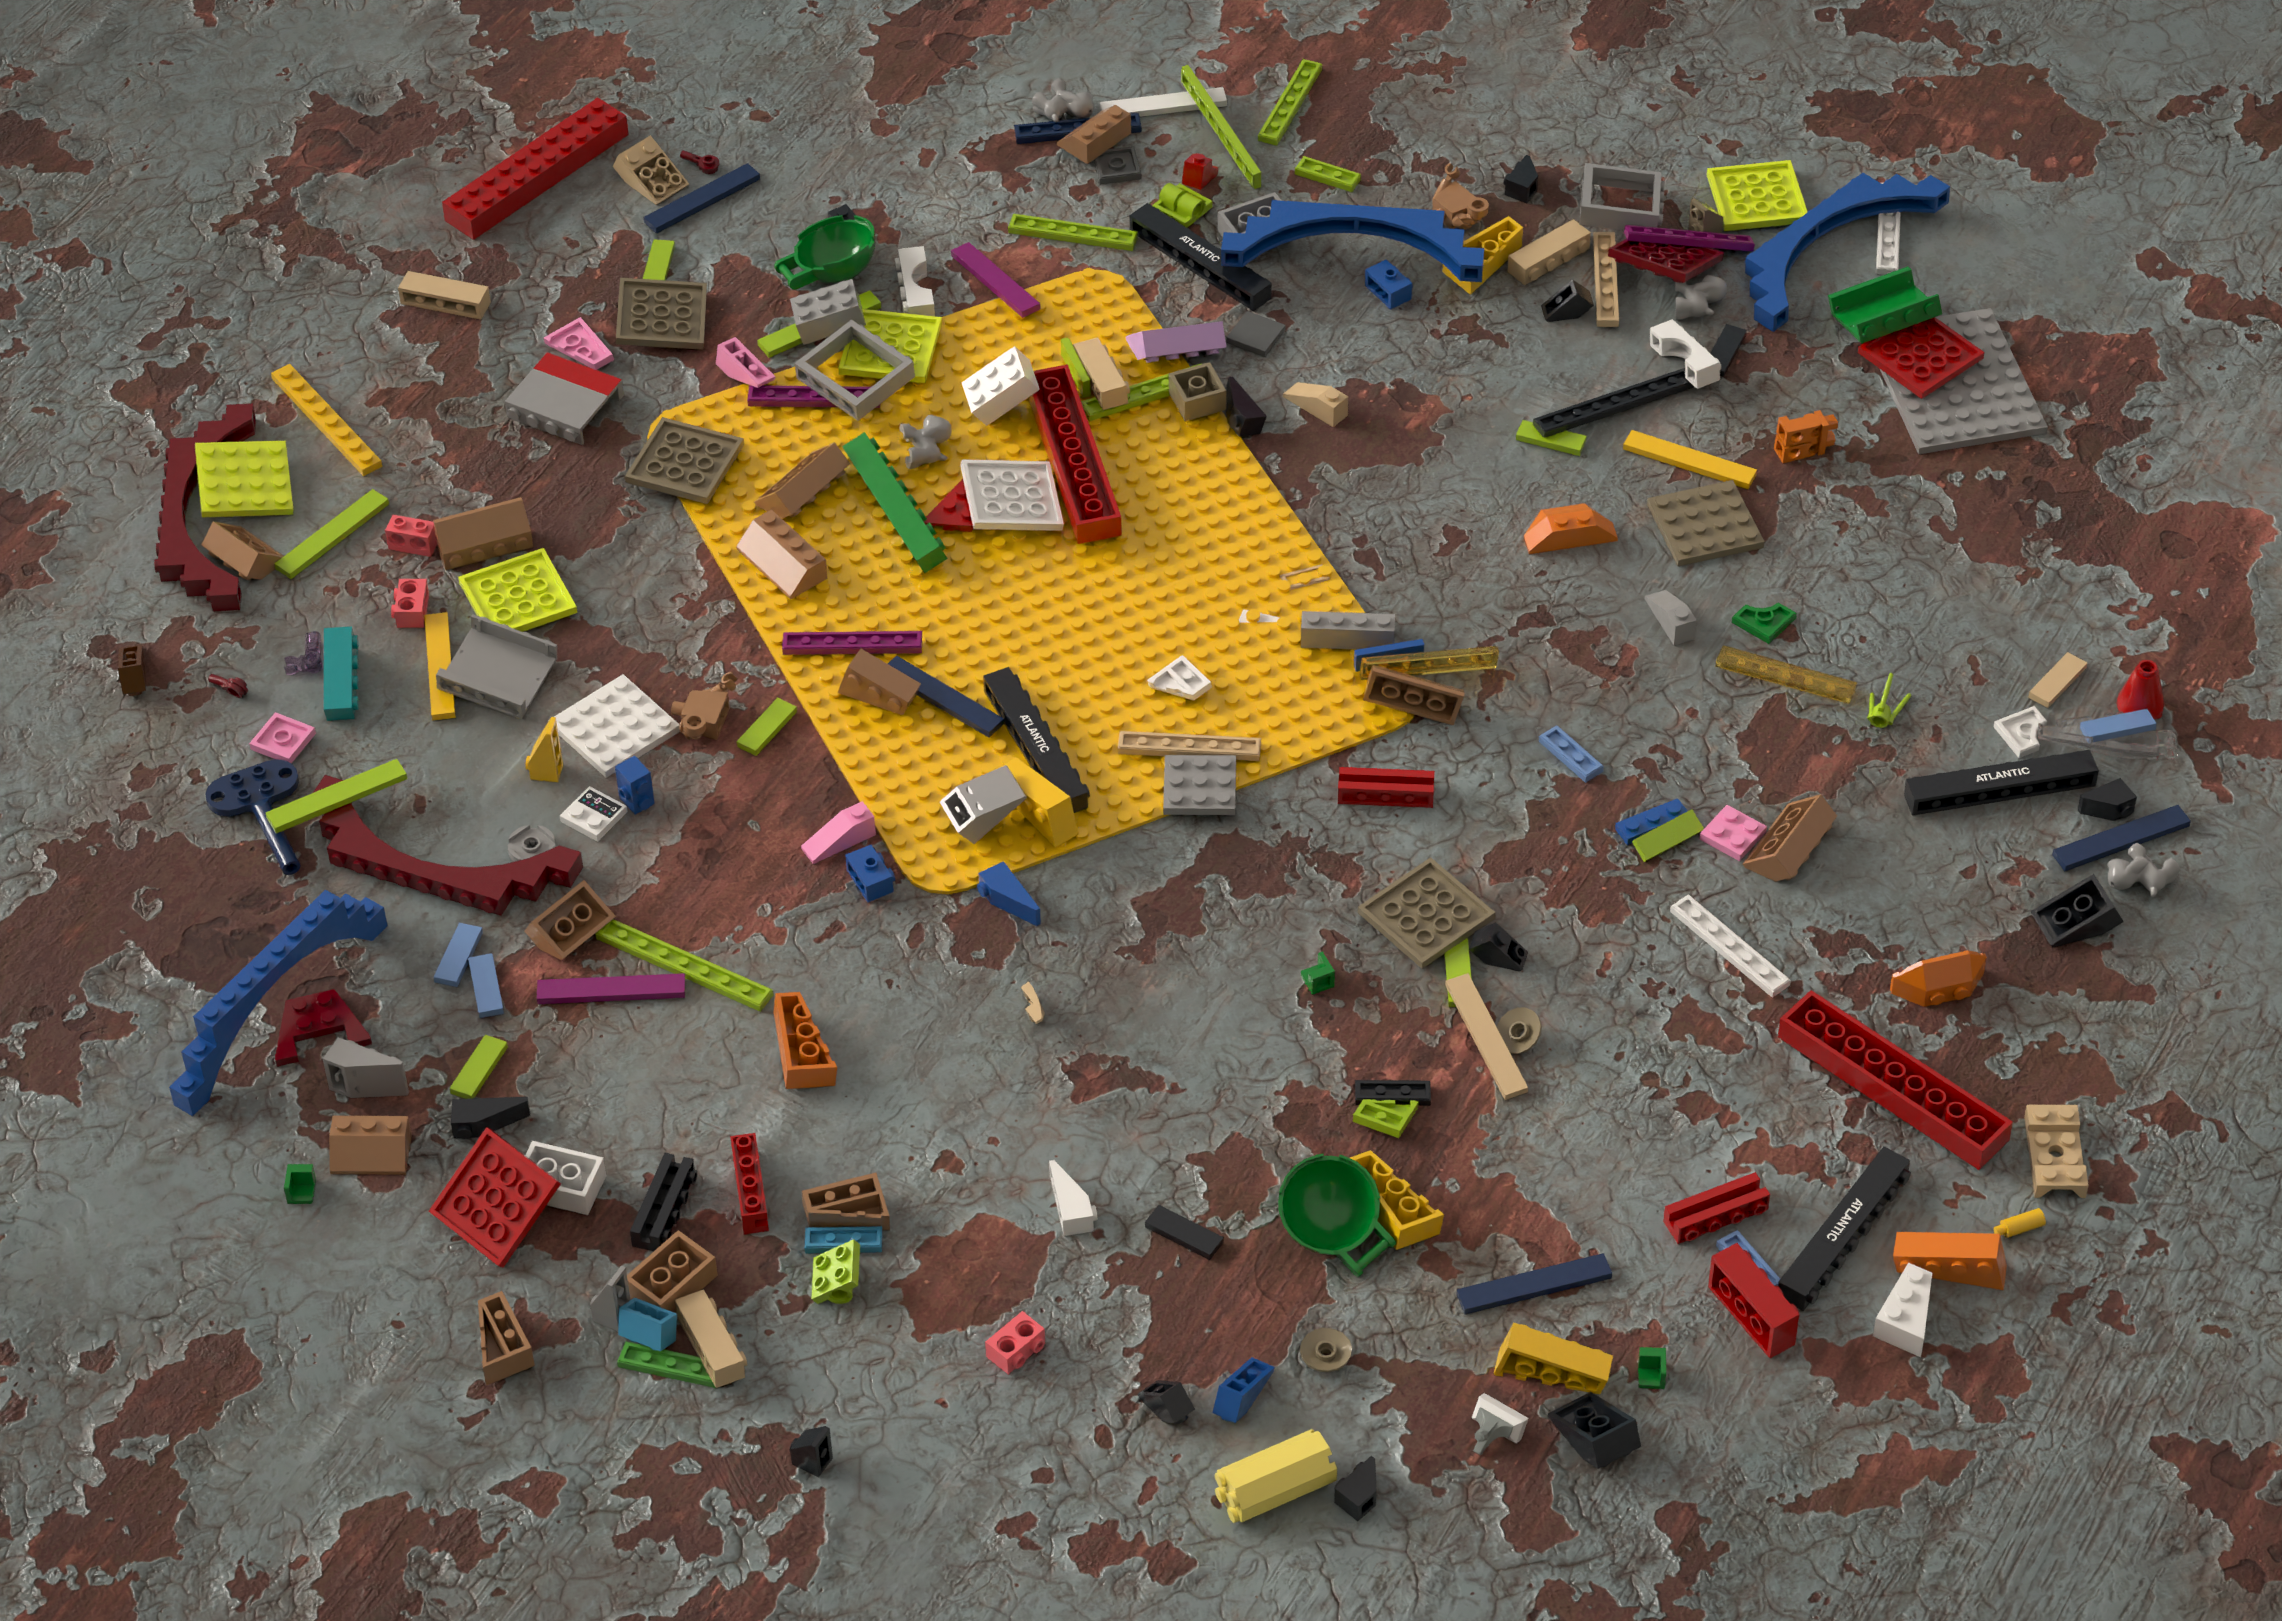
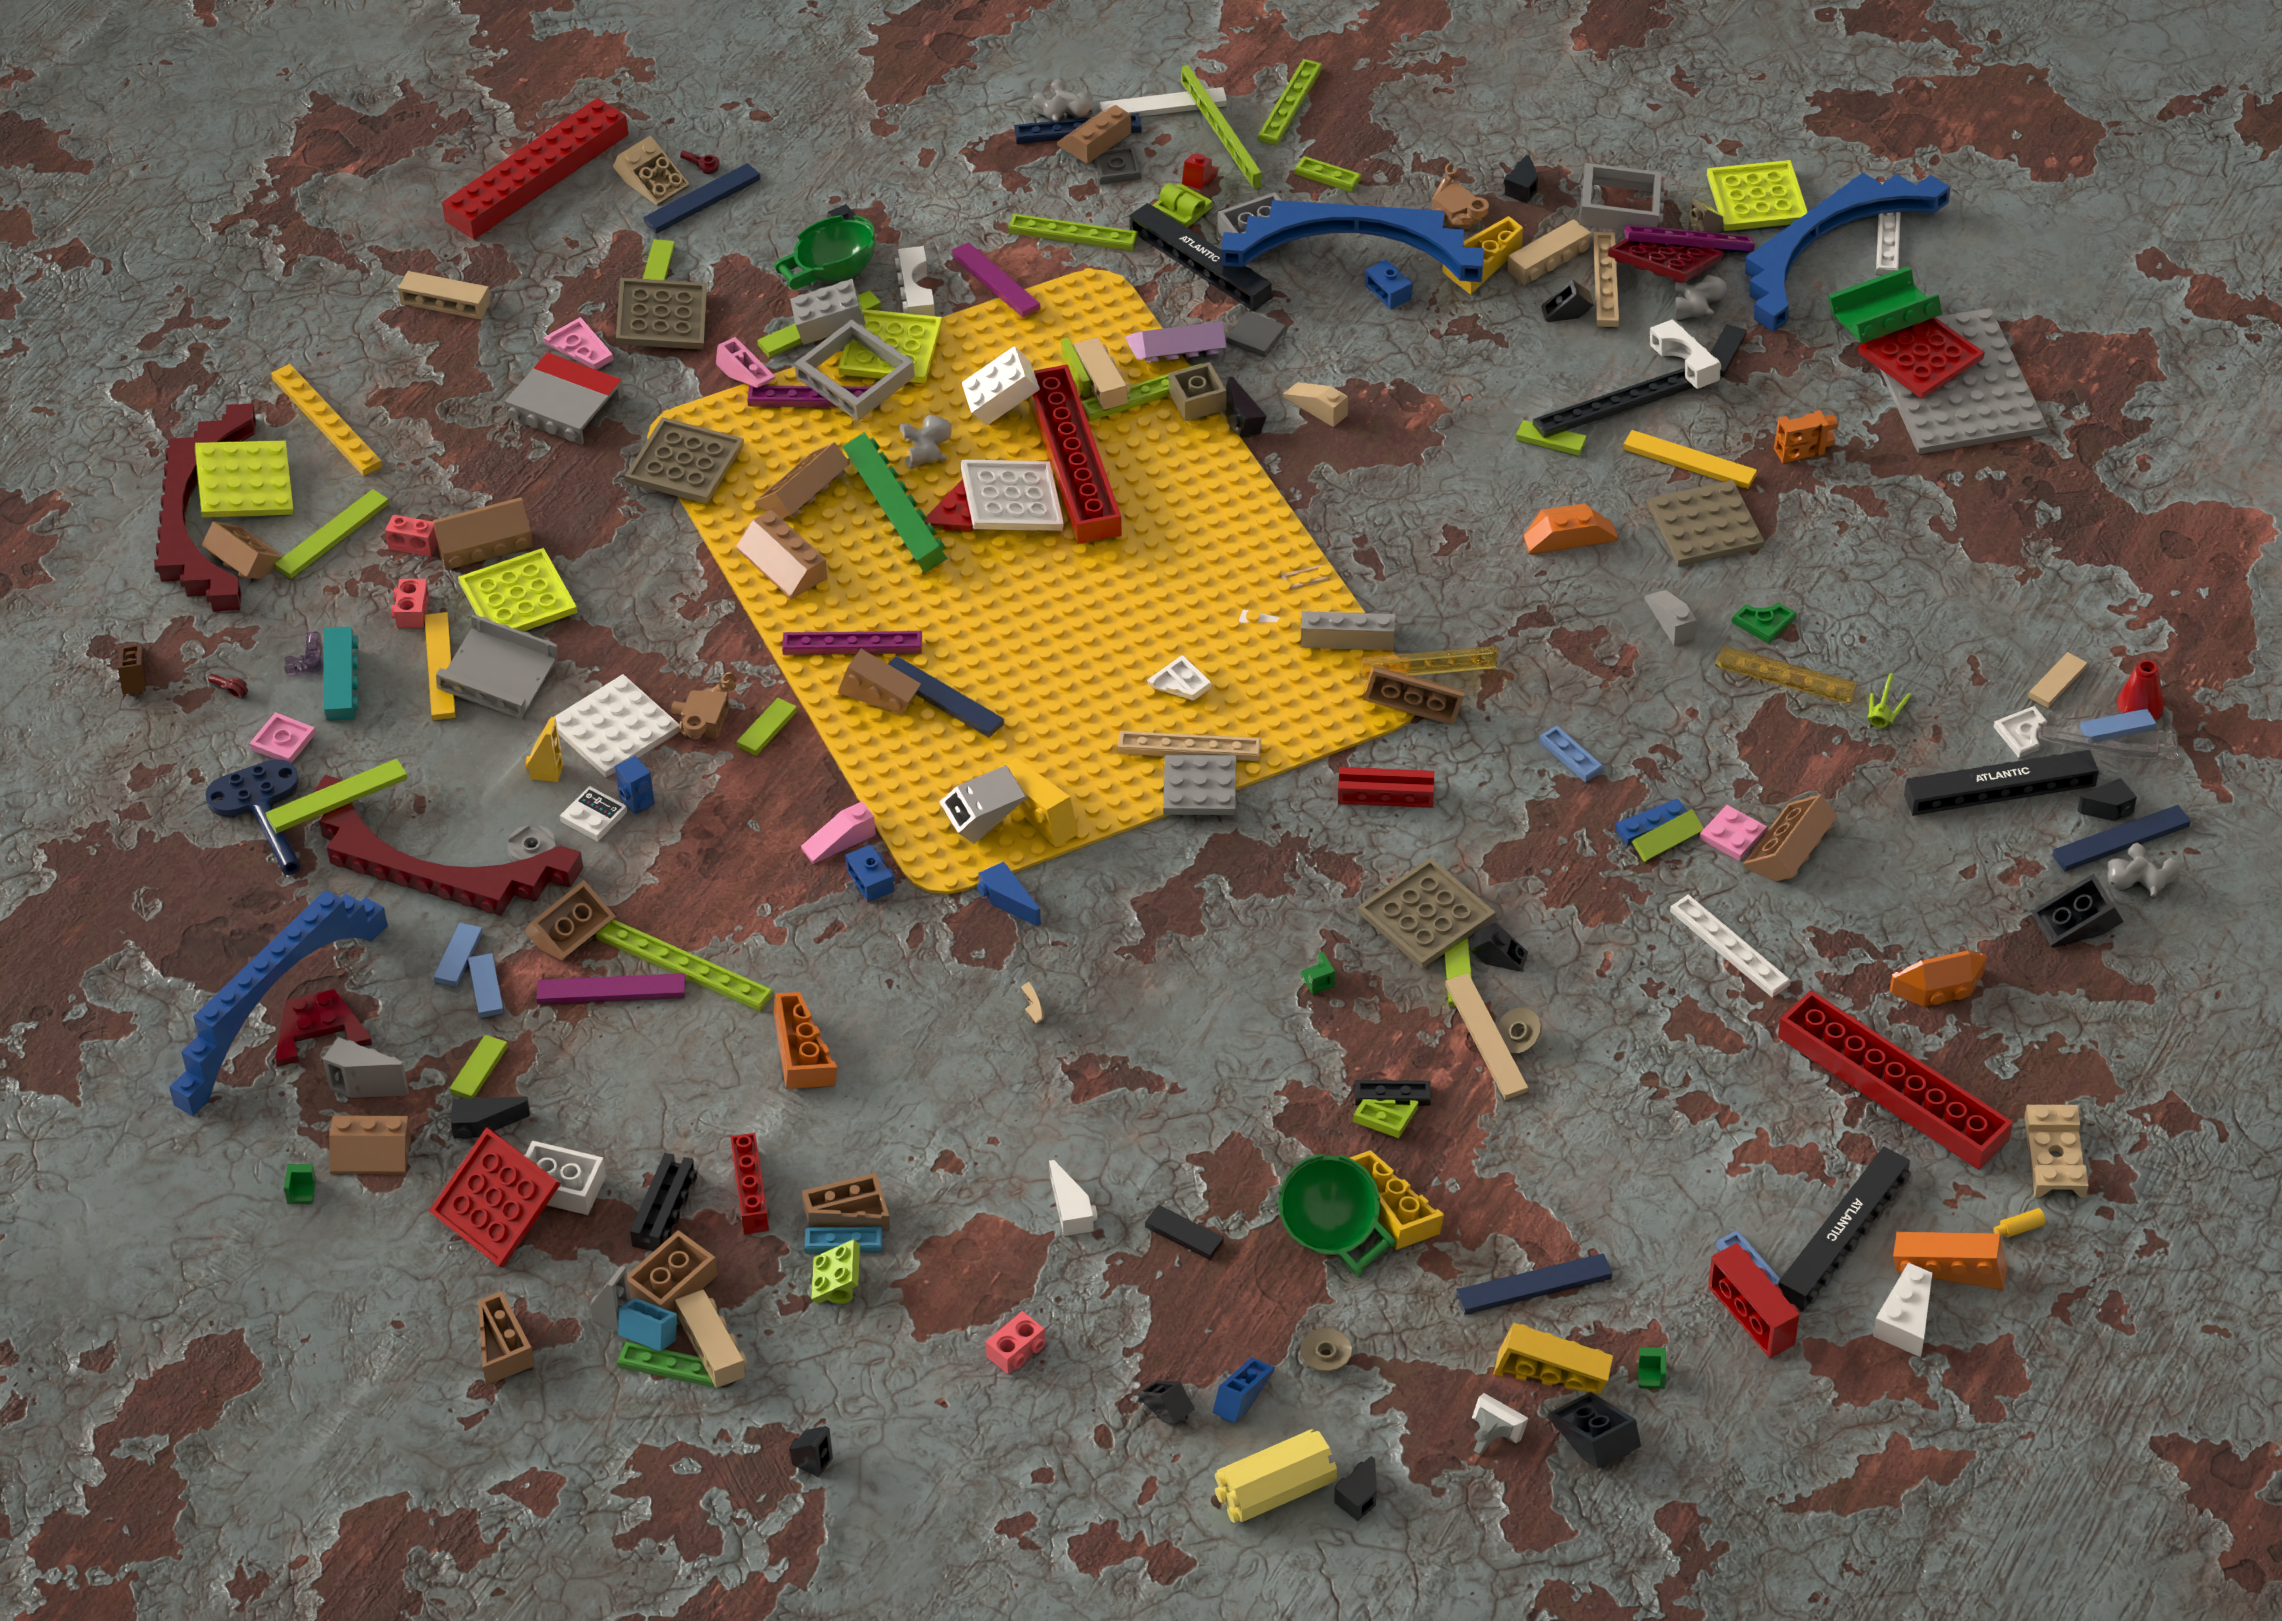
black brick [983,667,1090,813] -> none
blue tile [1354,639,1424,672] -> none
red brick [1663,1172,1770,1244] -> none

